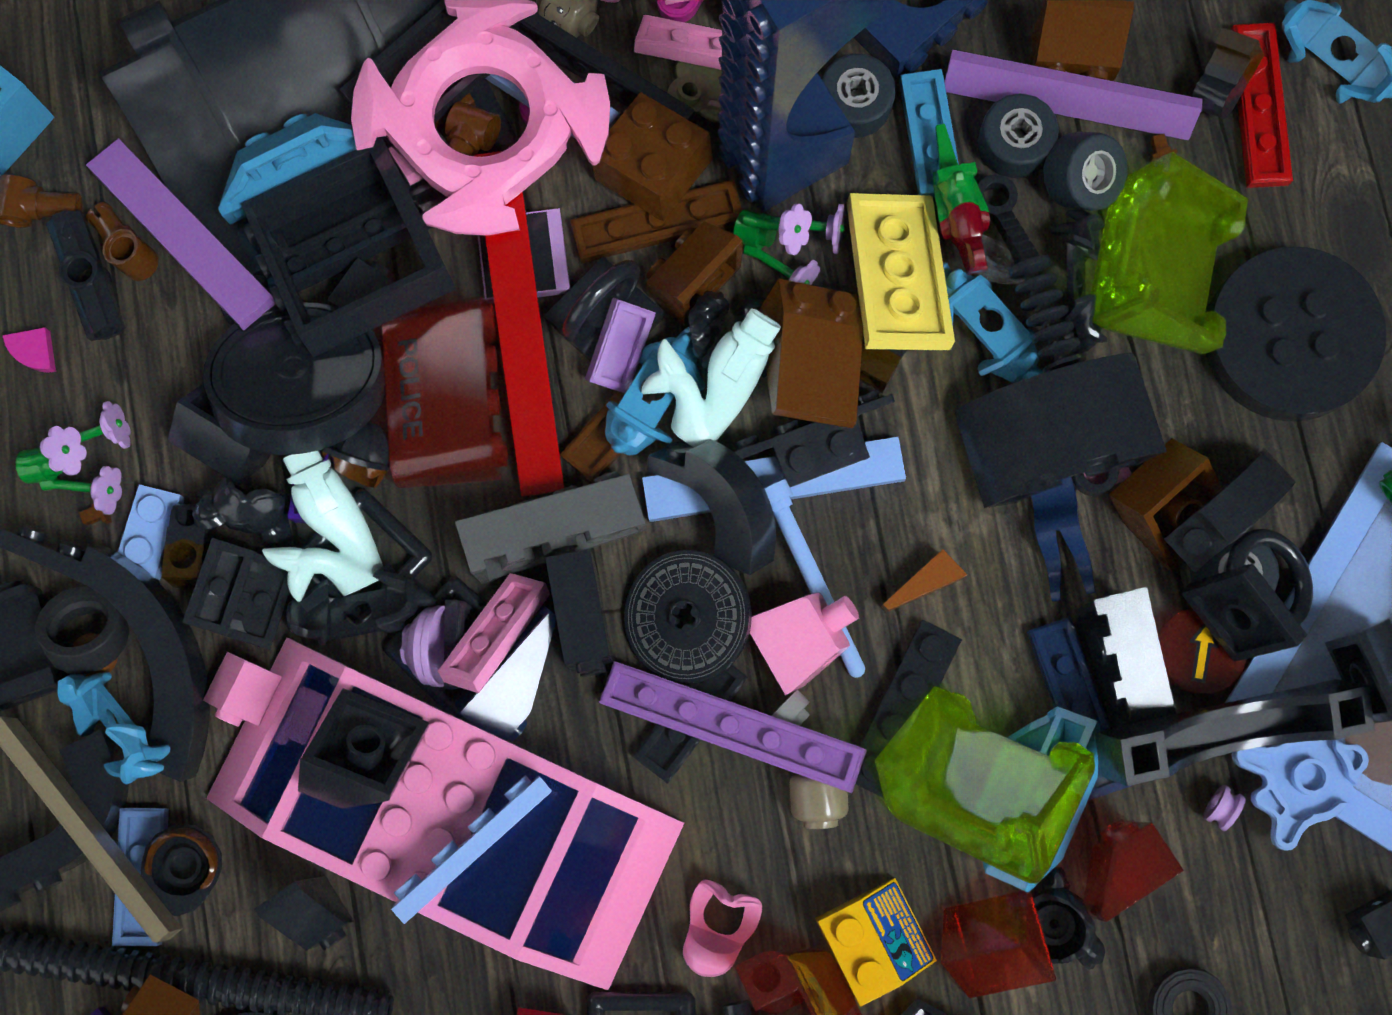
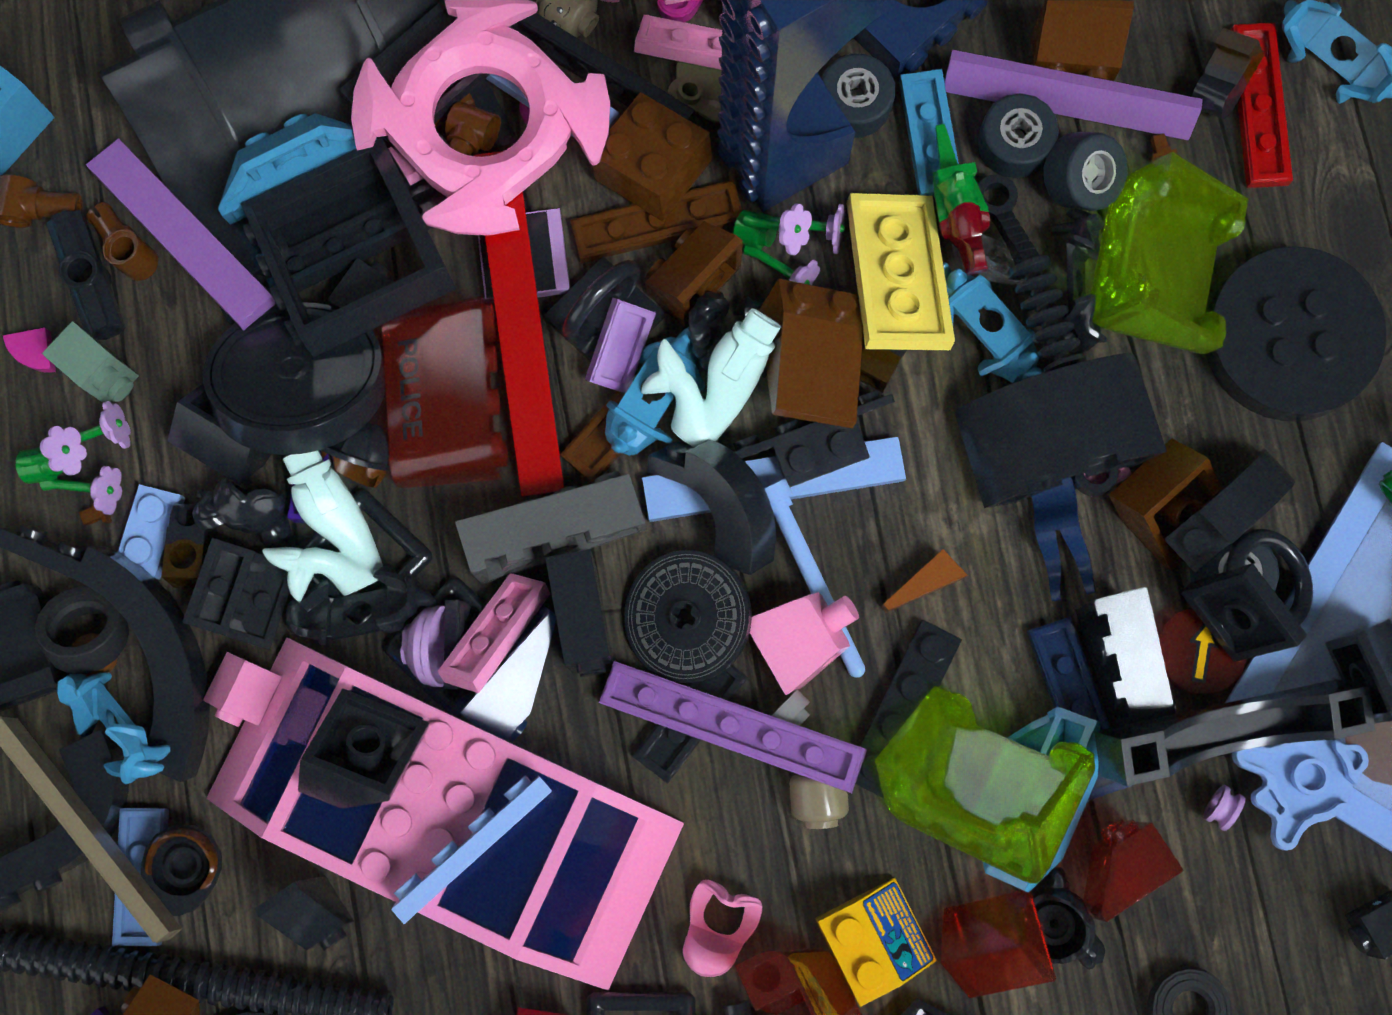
none -> sand green brick [42,321,139,405]

